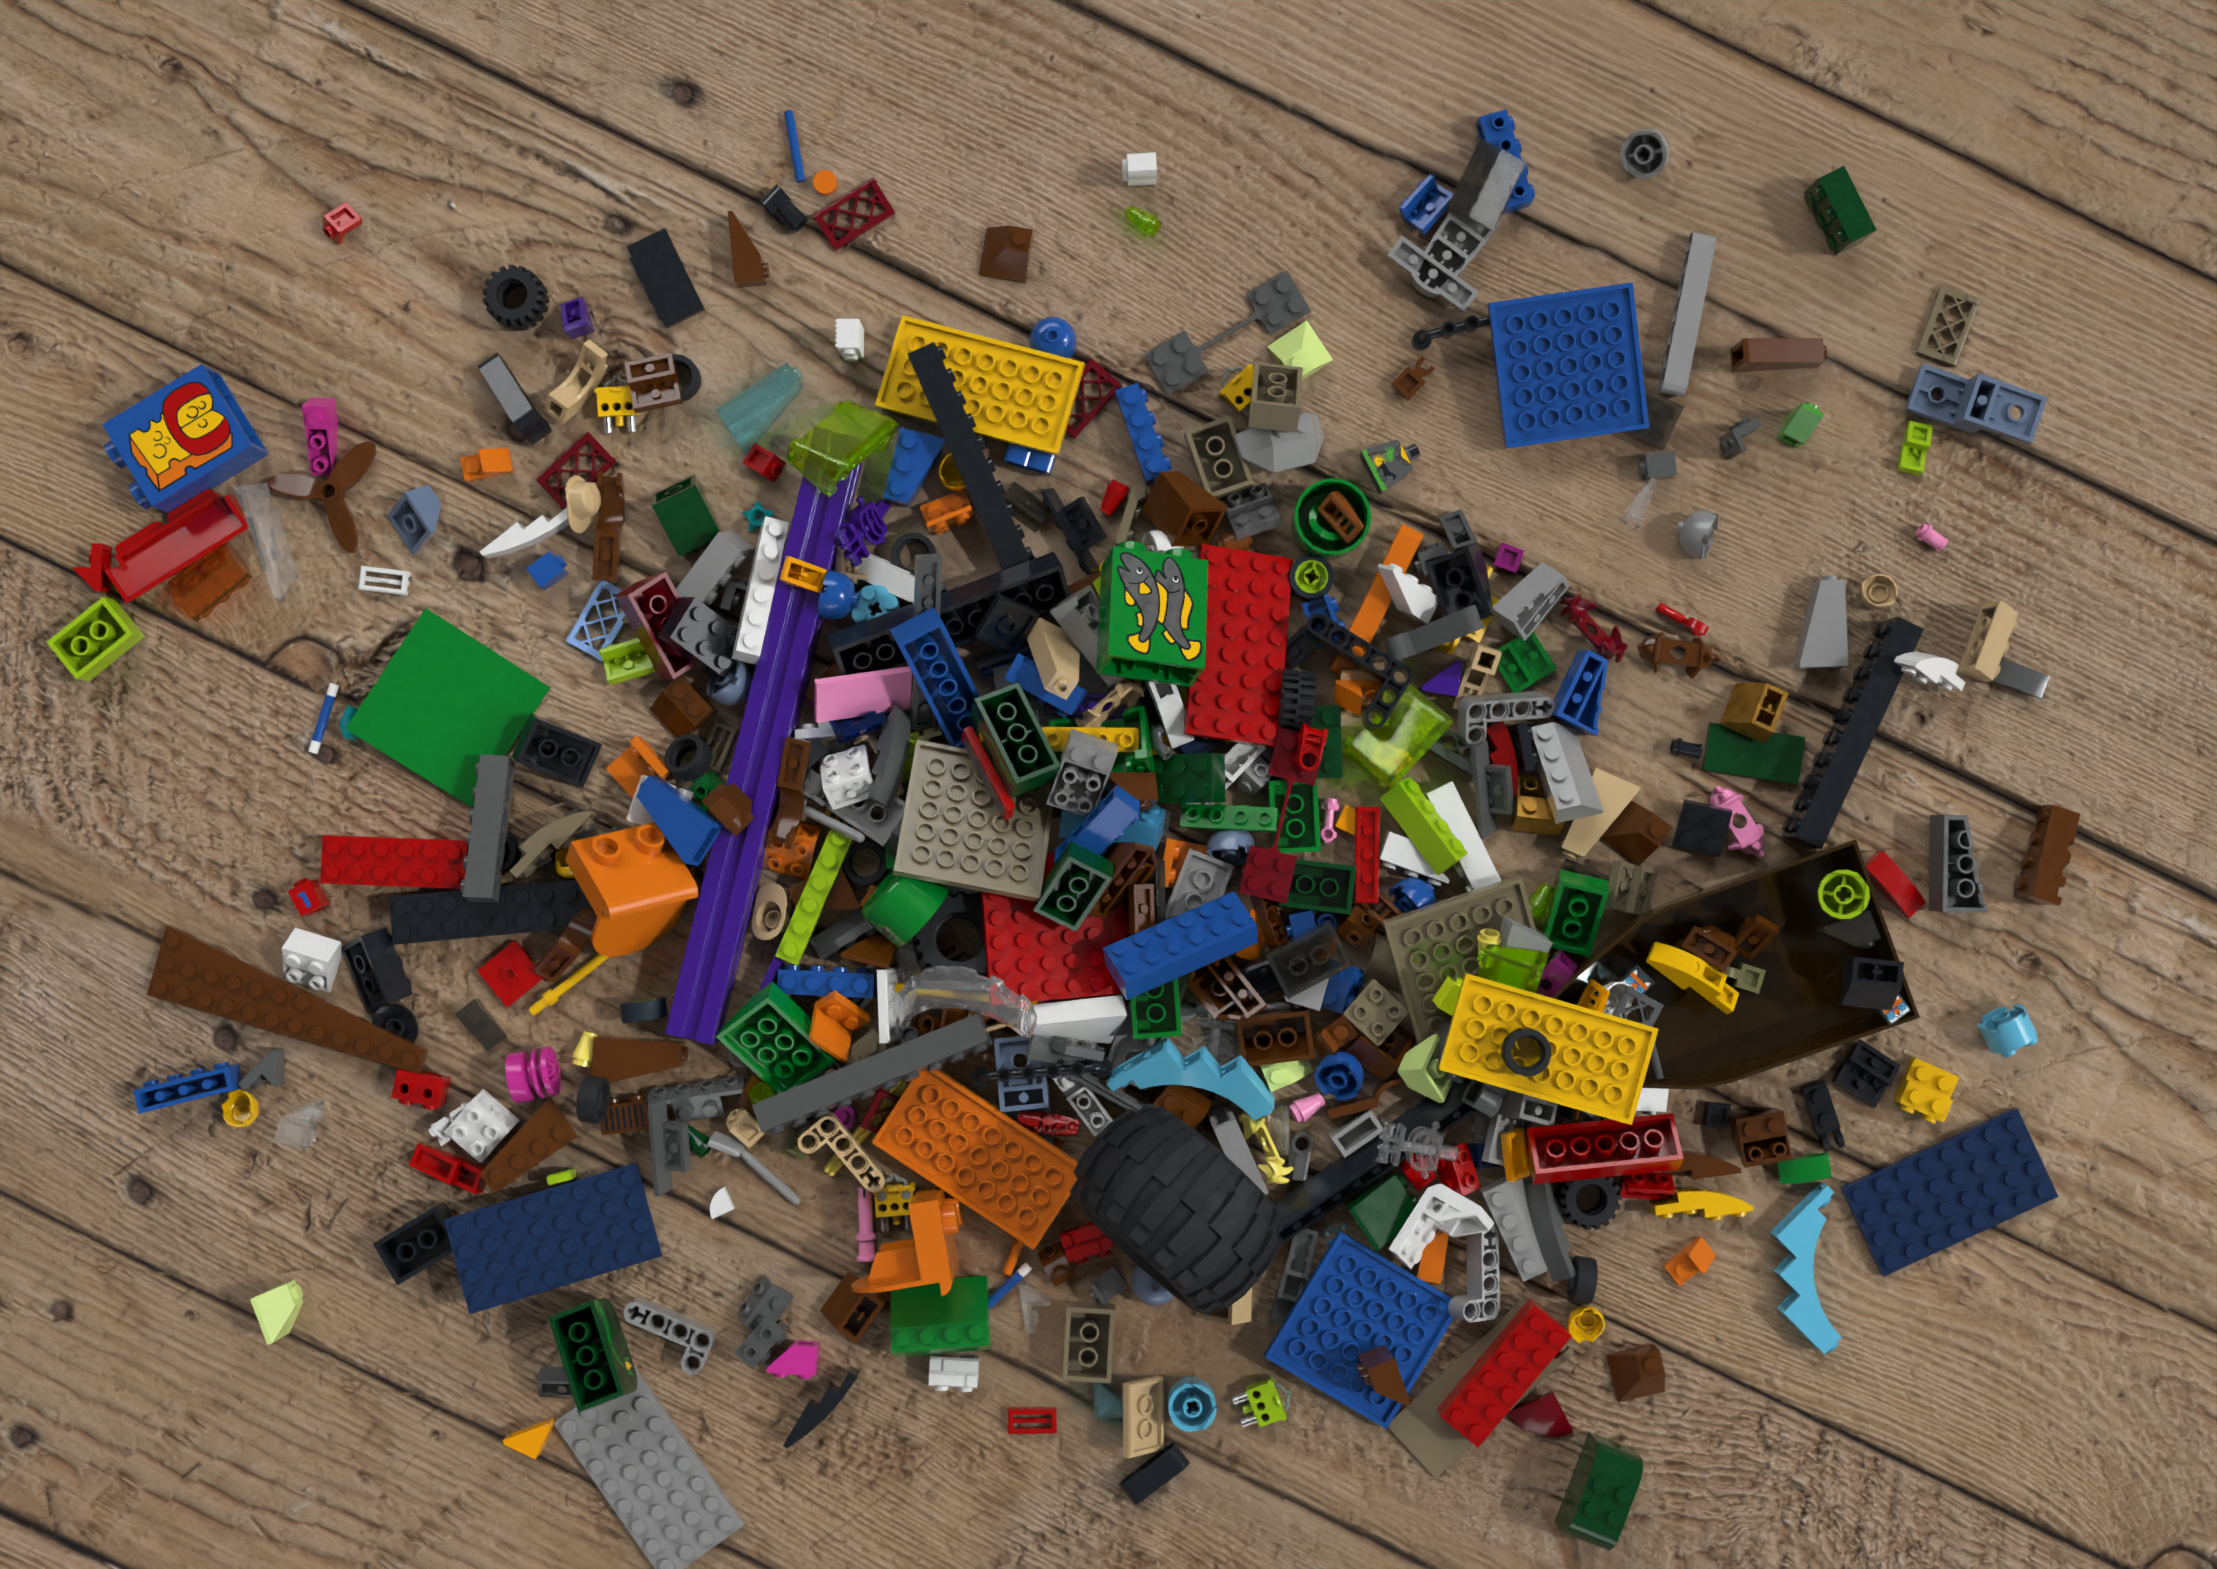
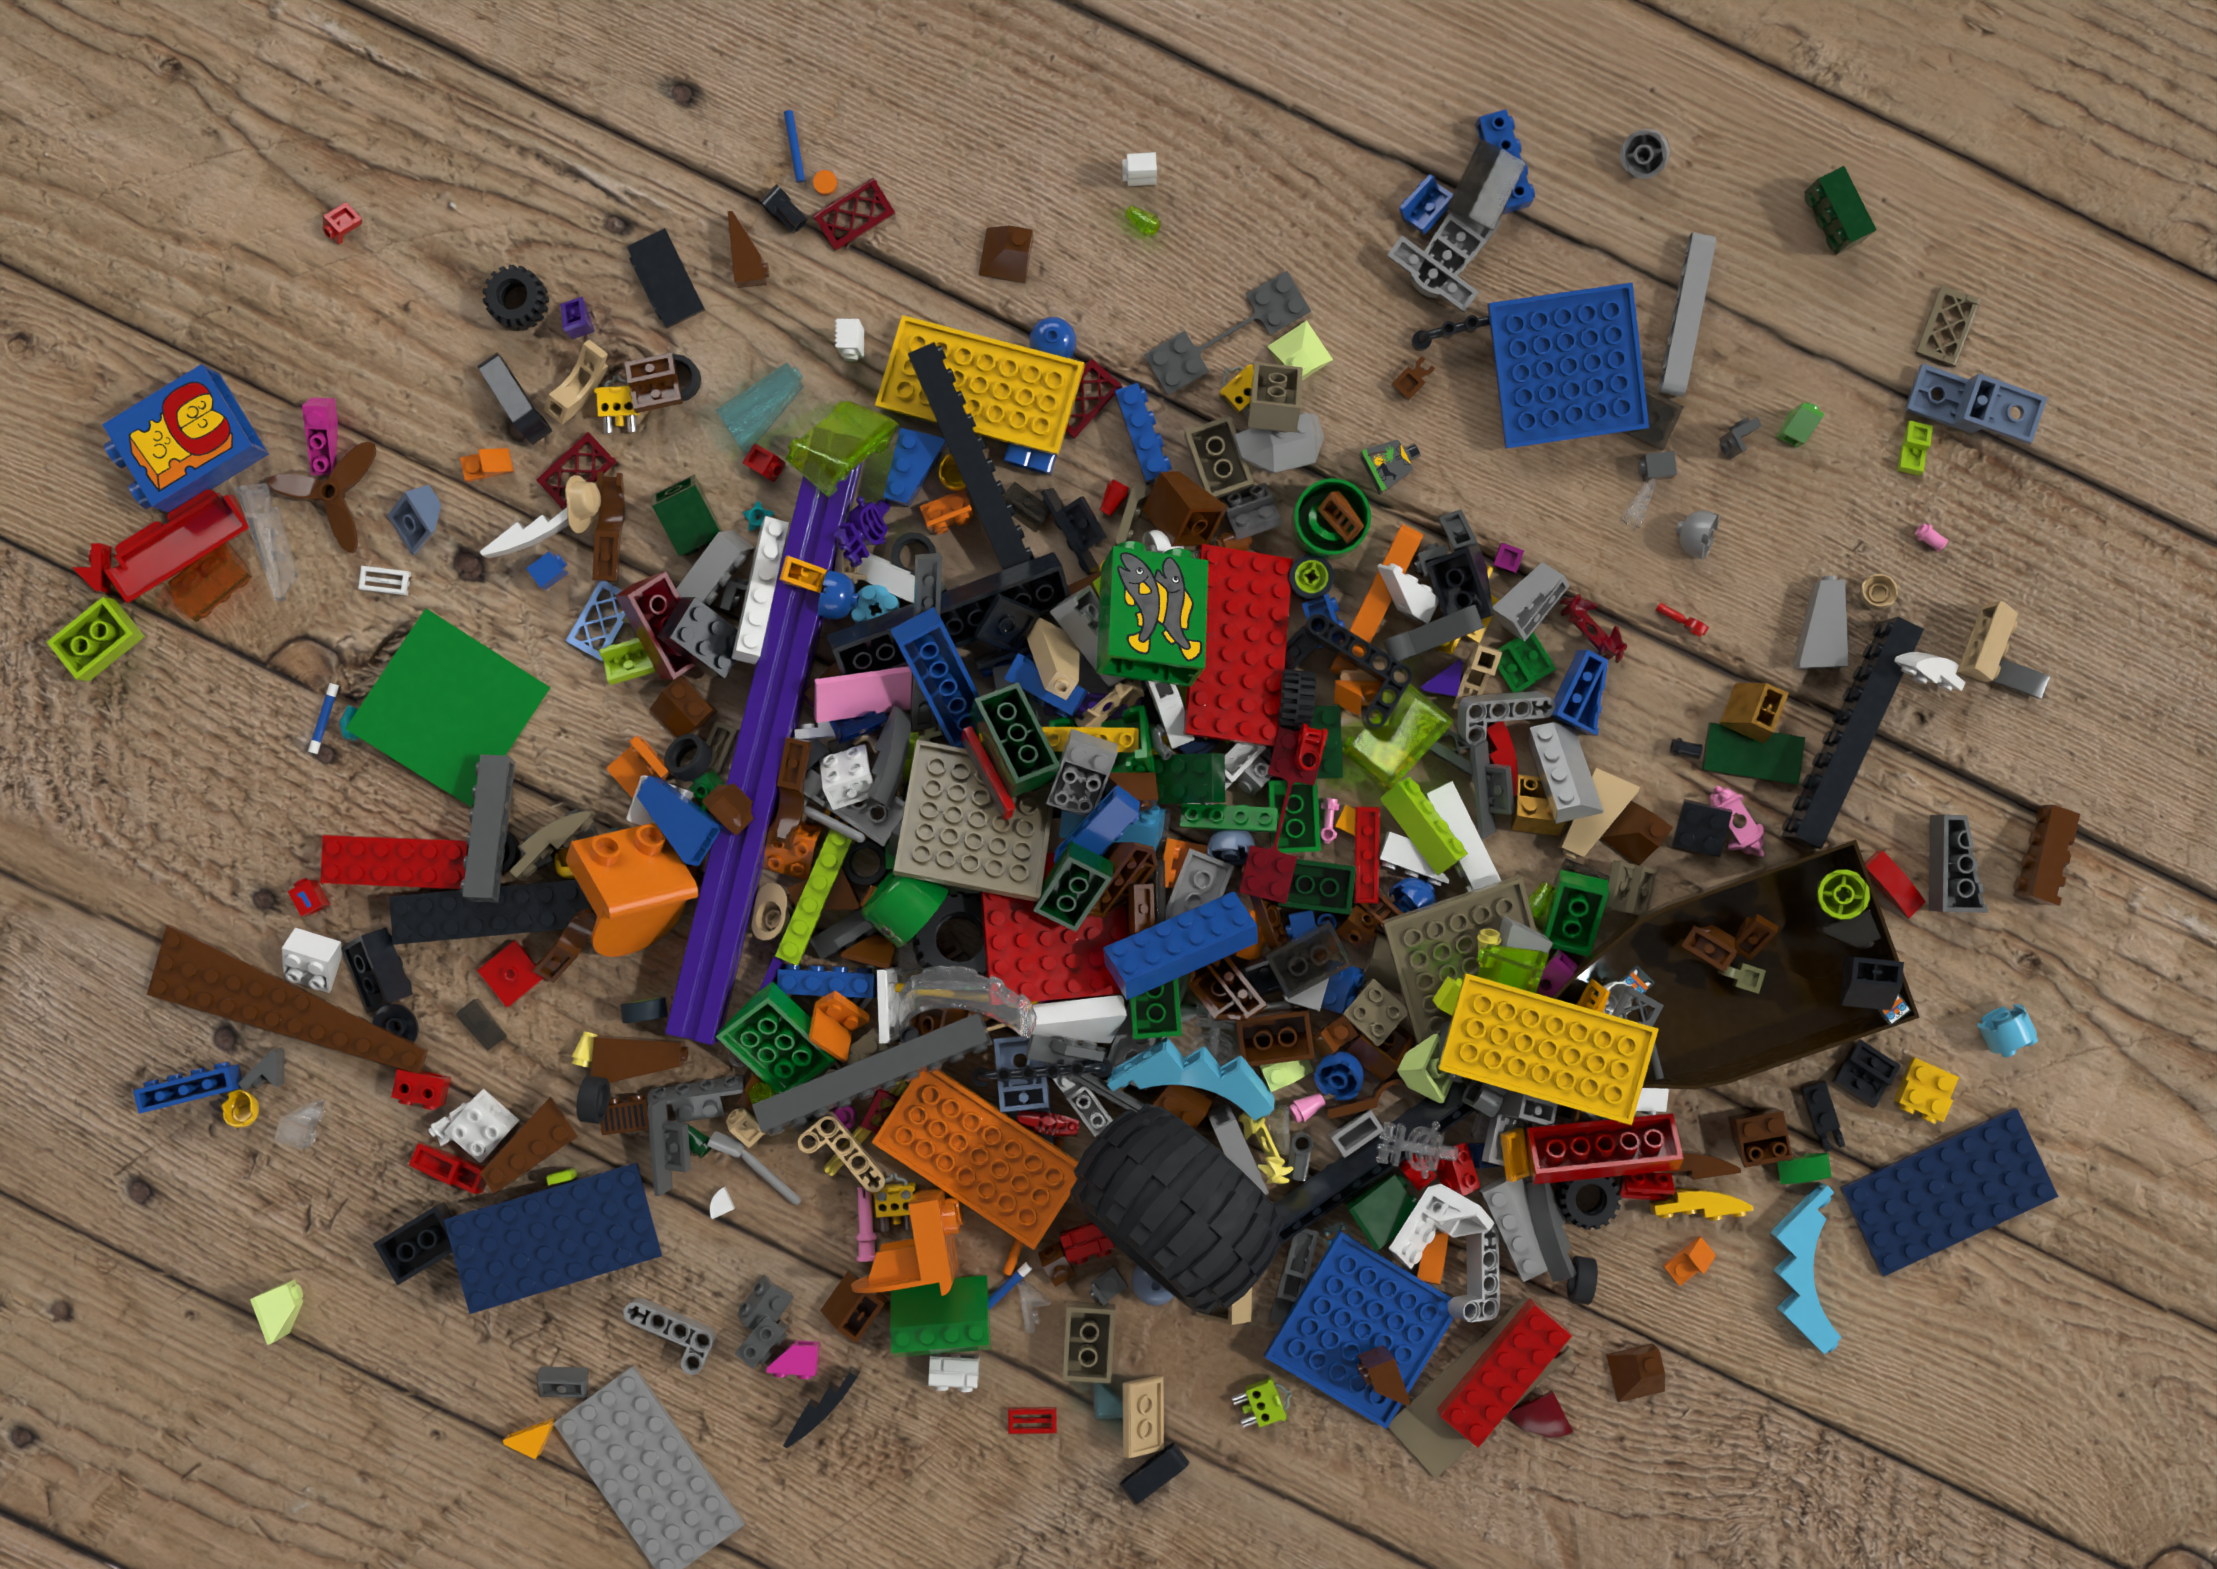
dark pink wheel [505,1046,561,1103] -> none
black slope [511,713,602,788] -> none
yellow bar [529,954,609,1016] -> none
dark green brick [548,1298,638,1413] -> none
sand blue cylinder [707,660,753,706] -> none
olive tile [781,1127,813,1160] -> none
medium azure brick [1167,1376,1217,1432] -> none
black tyre [1501,1028,1552,1077] -> none
black plate [1509,722,1538,773] -> none
dark green brick [1554,1431,1643,1551] -> none
yellow hair [1567,1305,1605,1343] -> none
reddish brown piece [1637,632,1721,679] -> none
yellow slope [1646,942,1739,1015] -> none
black tile [1702,1101,1731,1128] -> none
reddish brown slope [1730,338,1827,373] -> none

